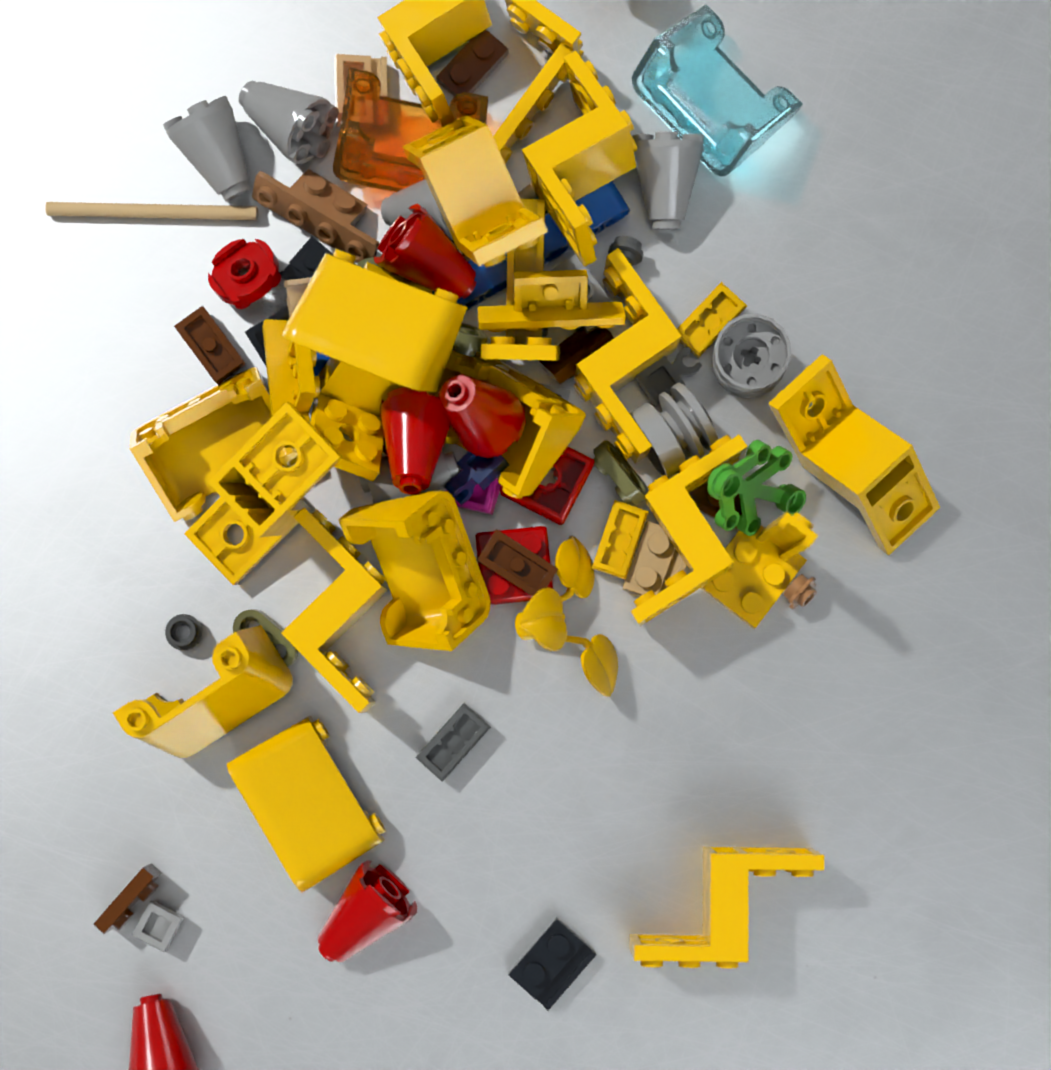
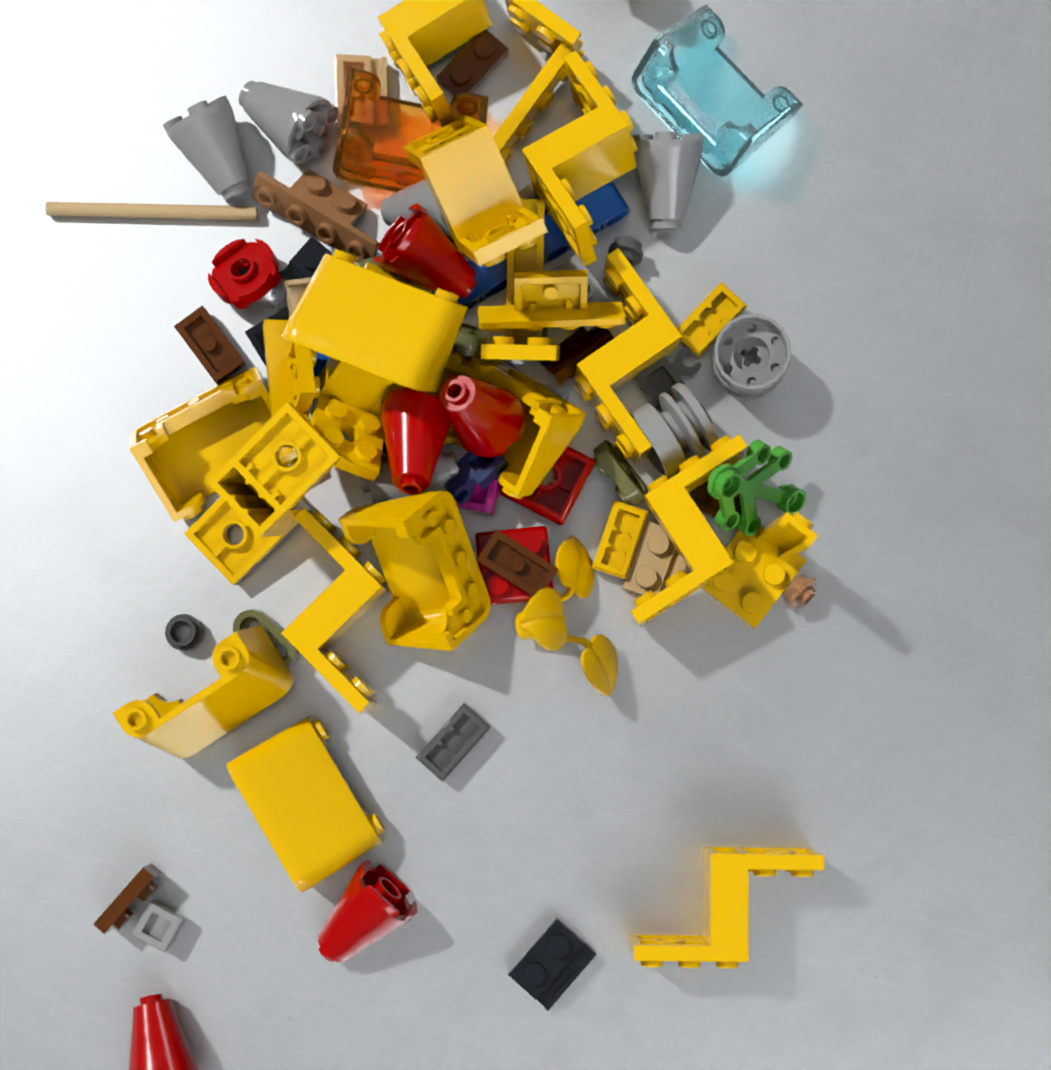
yellow bracket [768,354,940,555] -> none

